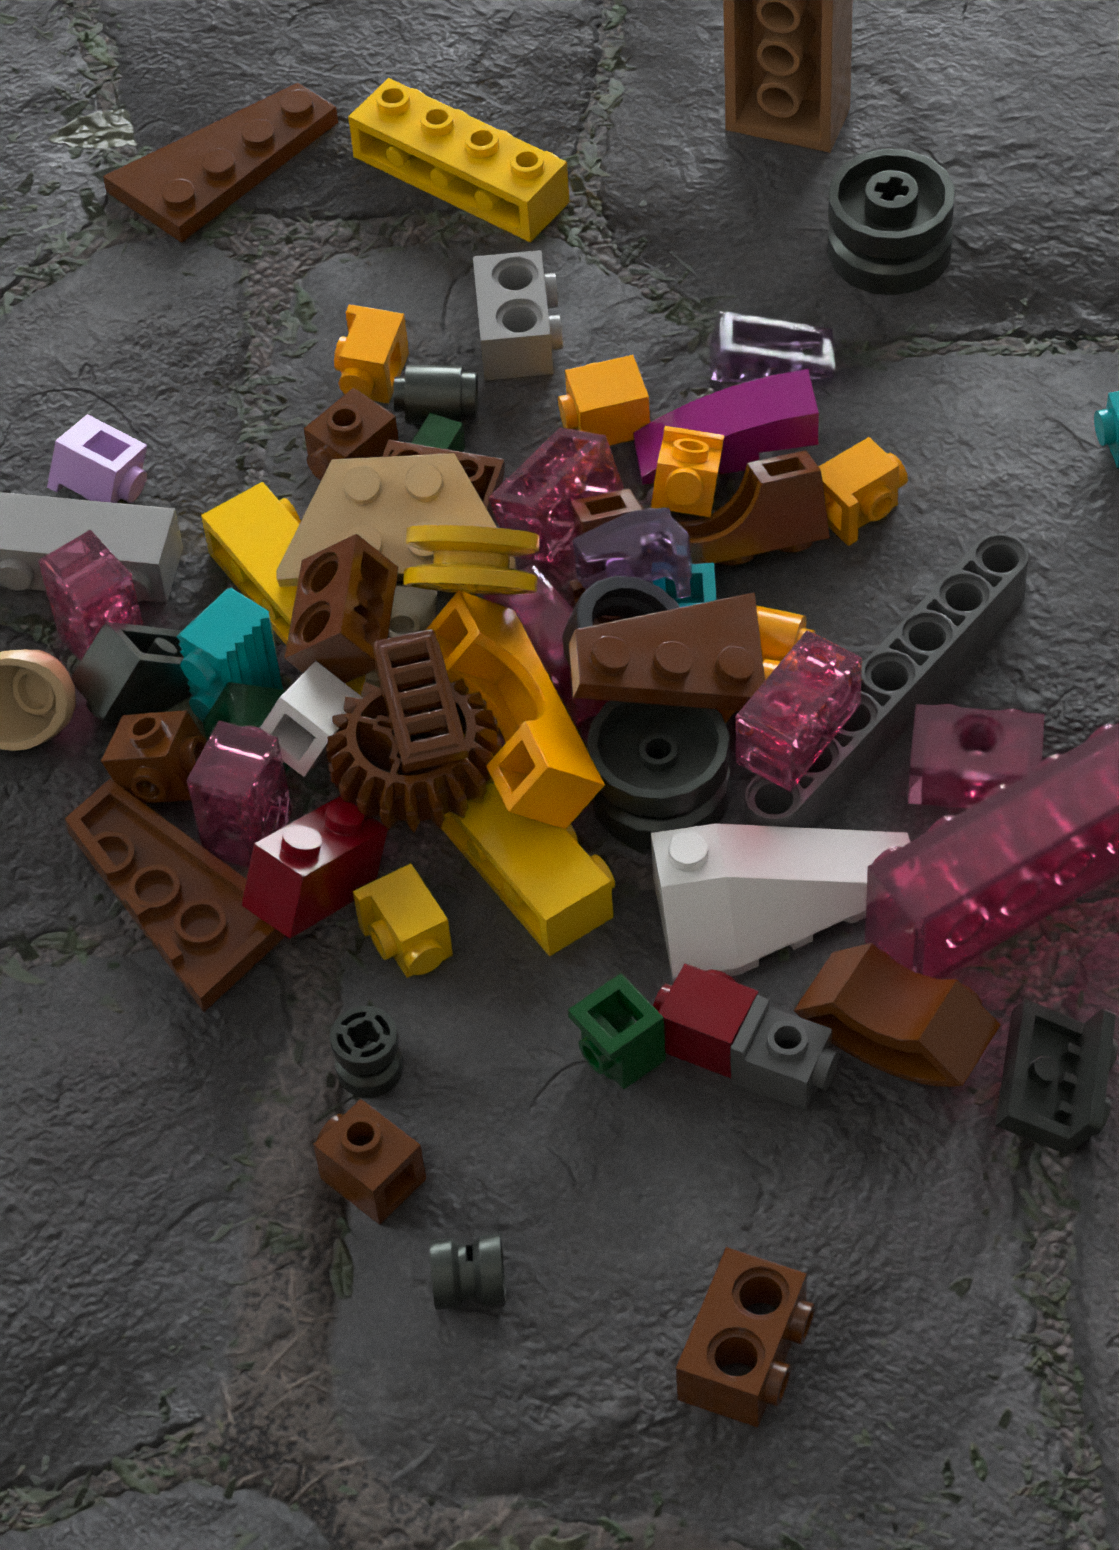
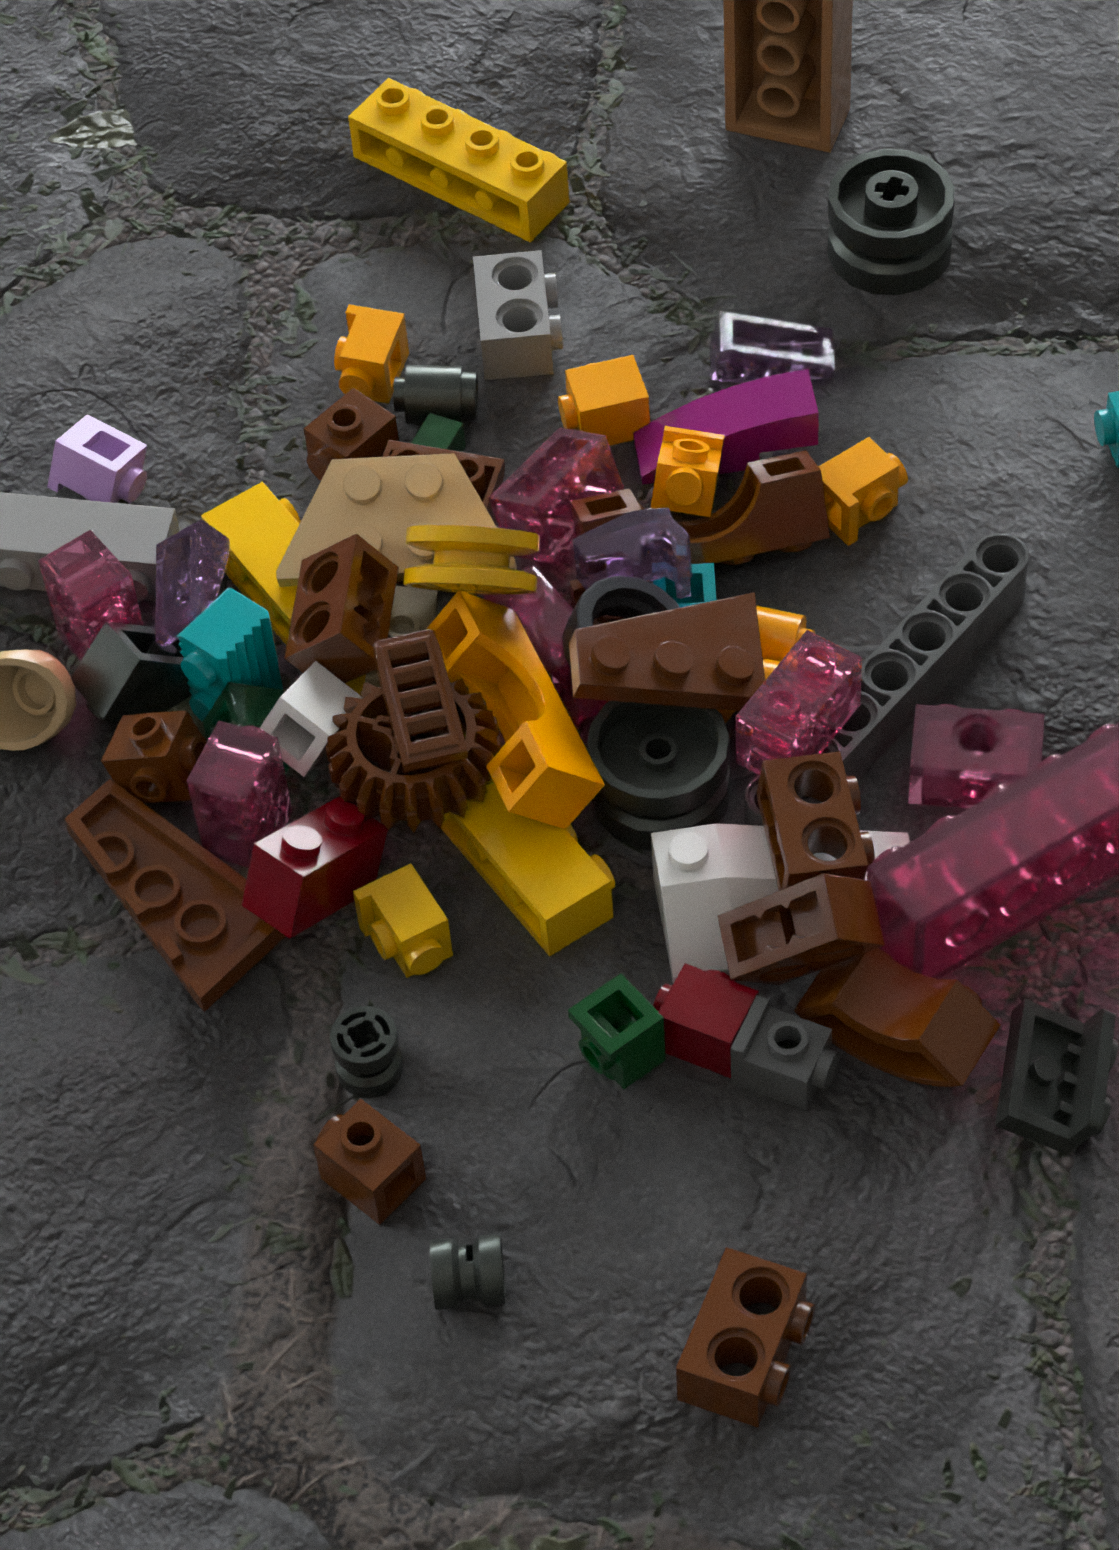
reddish brown wing [103,82,338,243] -> none
none -> clear purple slope [155,519,230,647]
none -> reddish brown brick [717,873,885,985]
none -> reddish brown brick [756,751,875,891]

